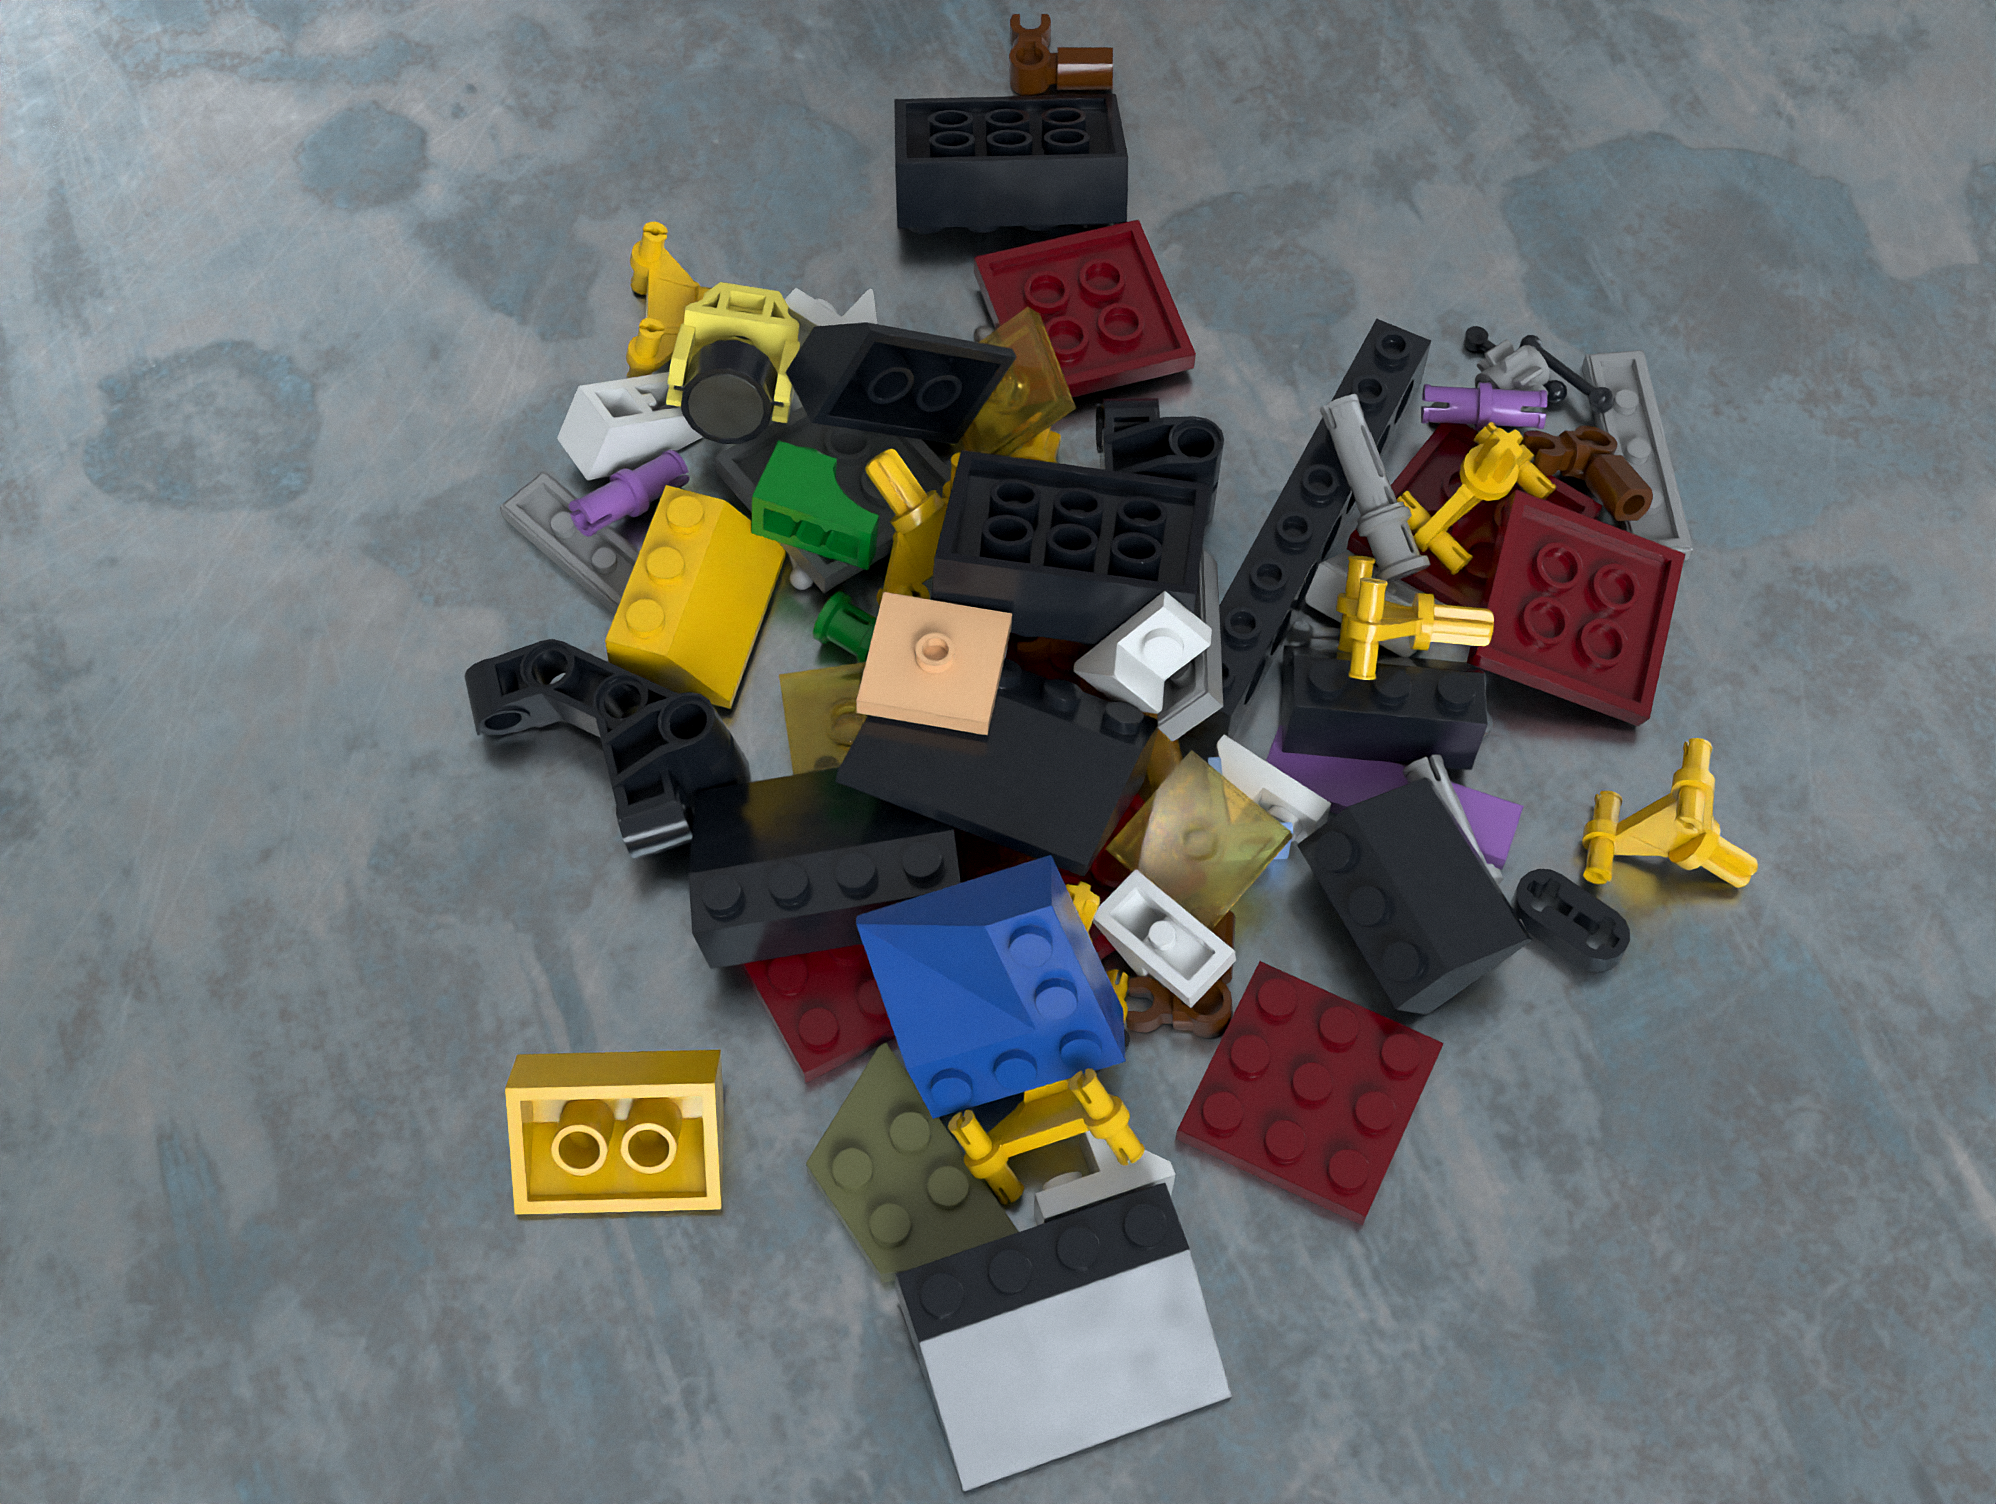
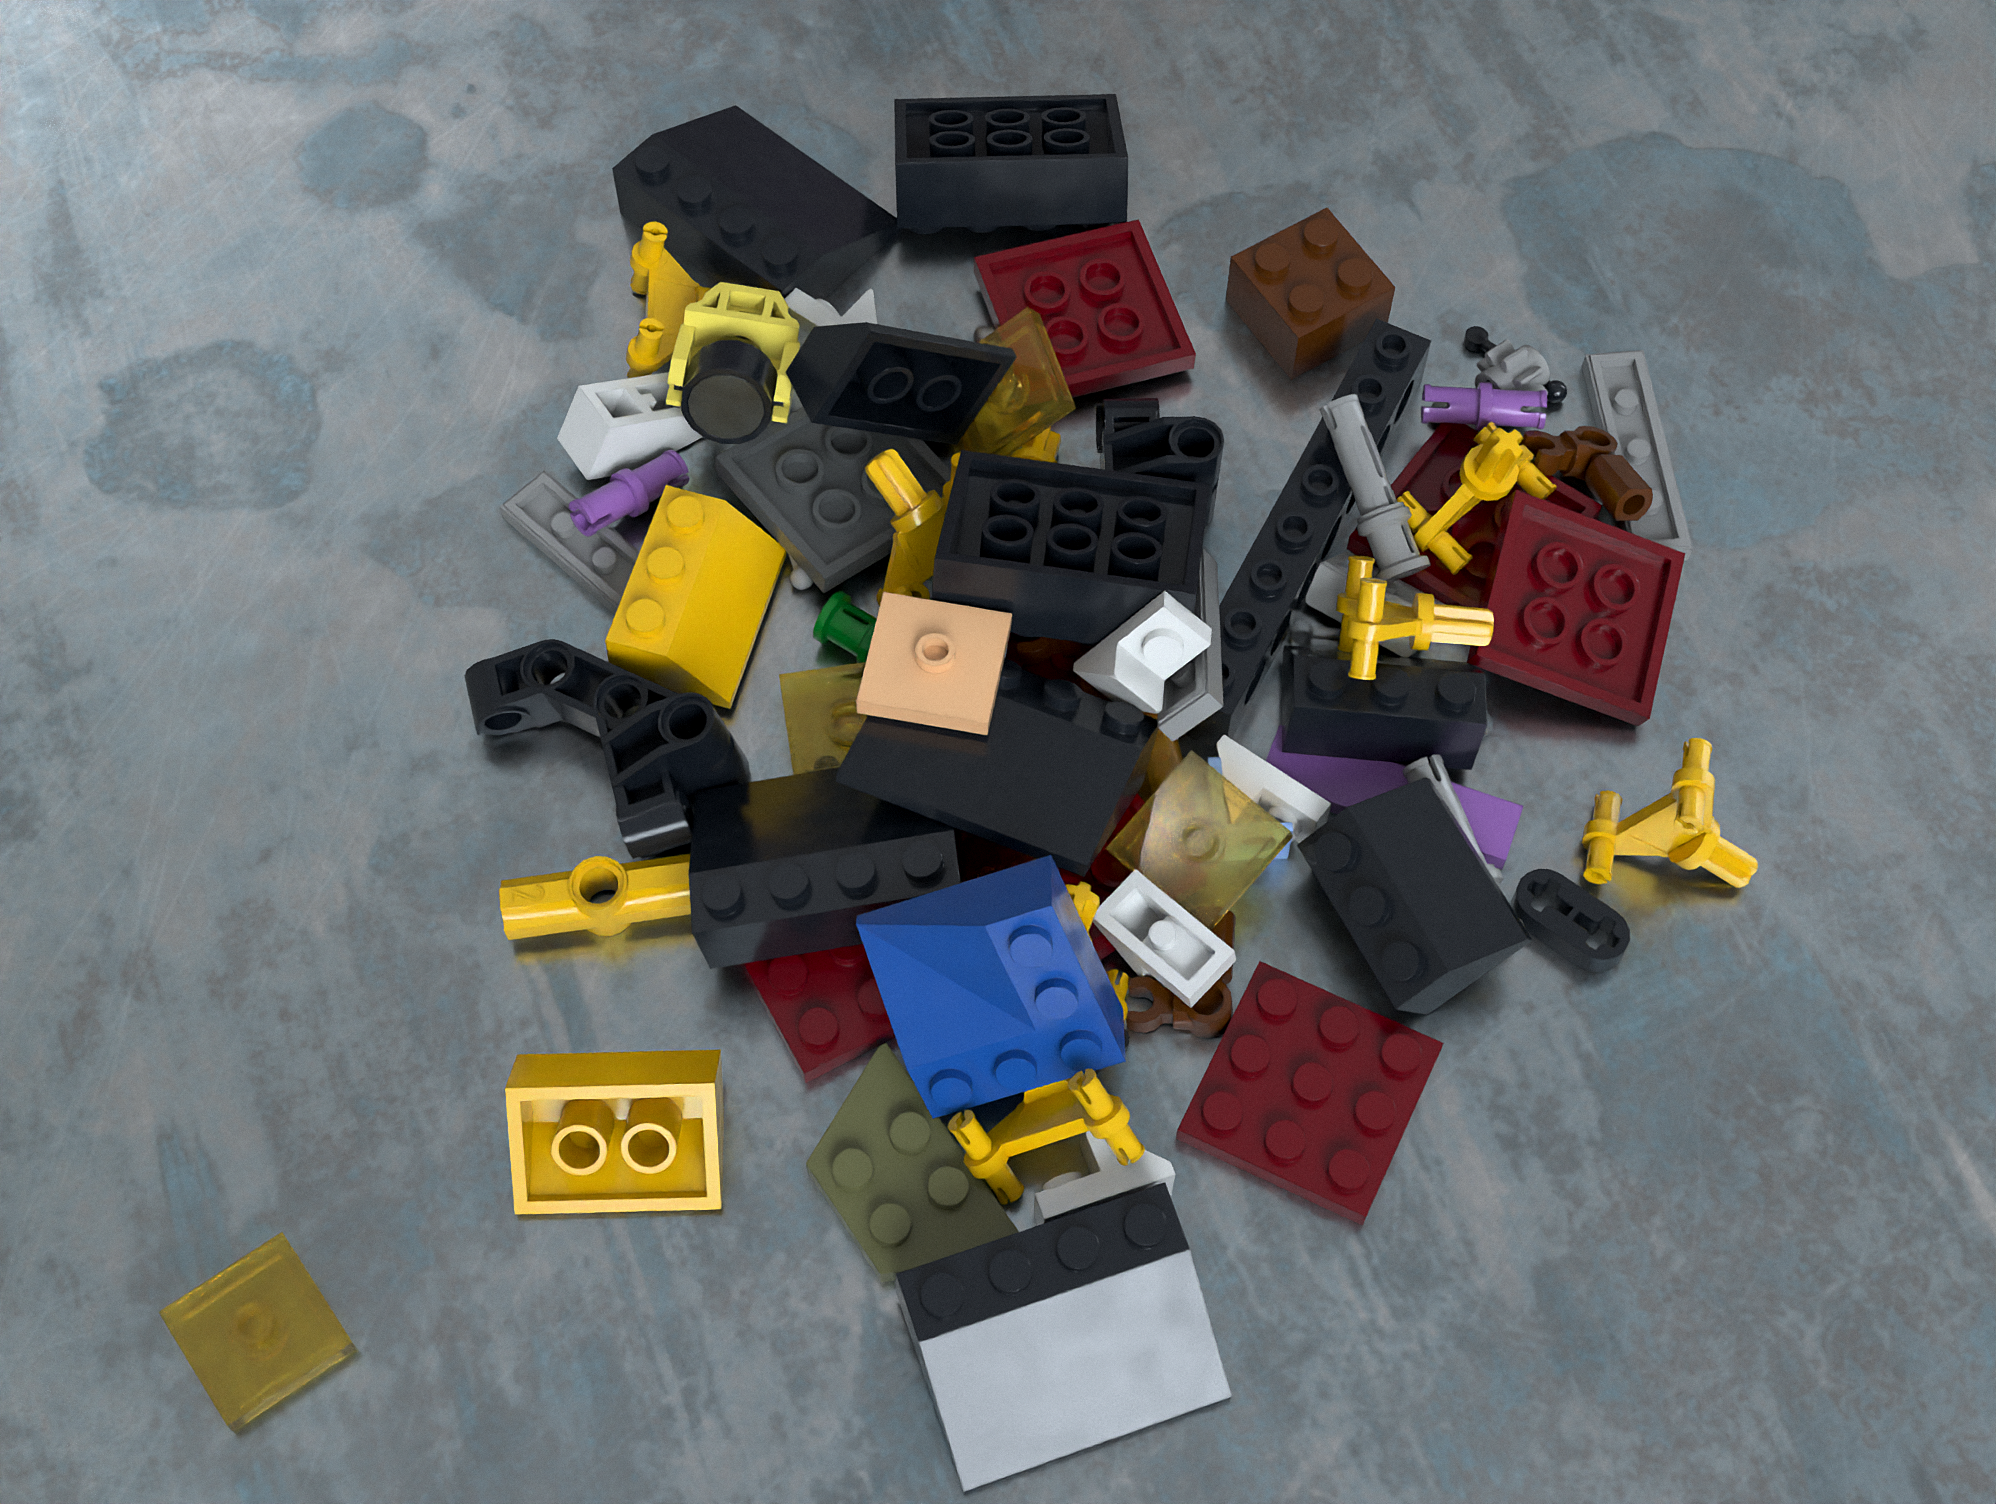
green arch [751,440,879,570] -> none
reddish brown bar [1009,14,1113,96] -> none
black hinge [1519,335,1614,413] -> none
none -> clear yellow plate [159,1232,357,1432]
none -> yellow piece [499,854,691,940]
none -> black slope [612,105,902,300]
none -> reddish brown brick [1225,208,1395,380]

